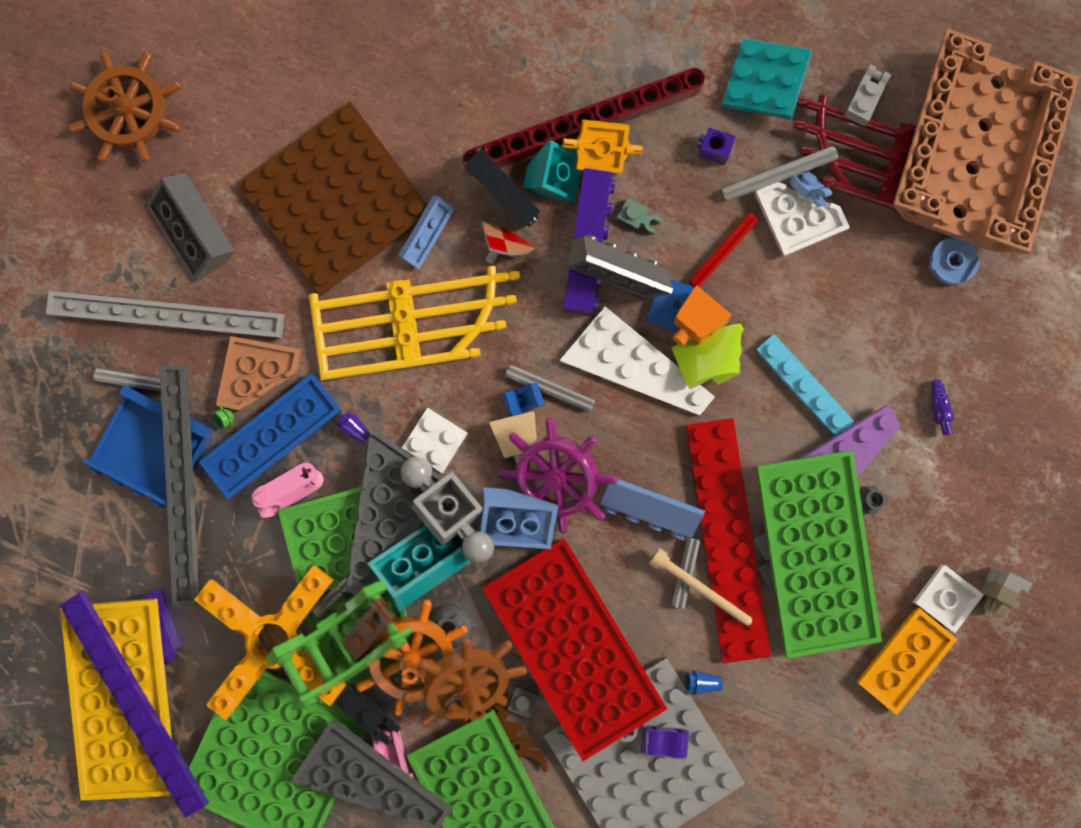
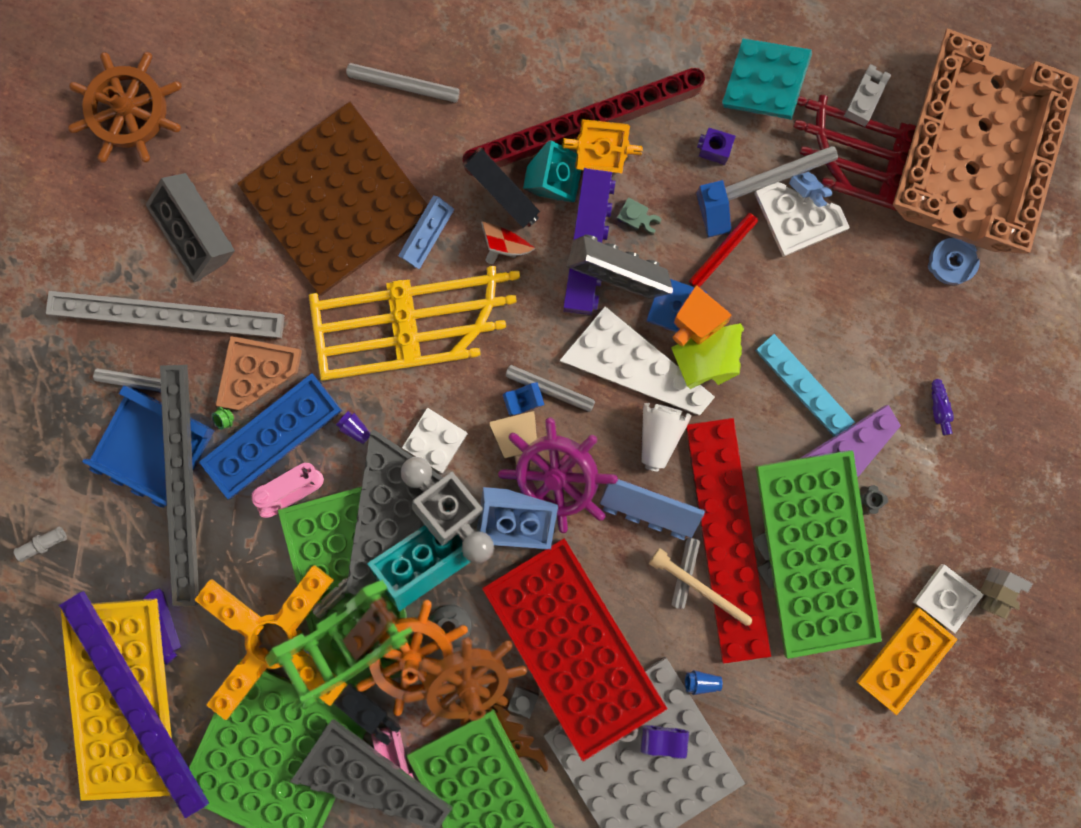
none -> light grey pin [14,526,67,562]
none -> light grey axle [346,63,460,102]
none -> white cone [642,403,691,471]
none -> blue slope [696,180,731,238]

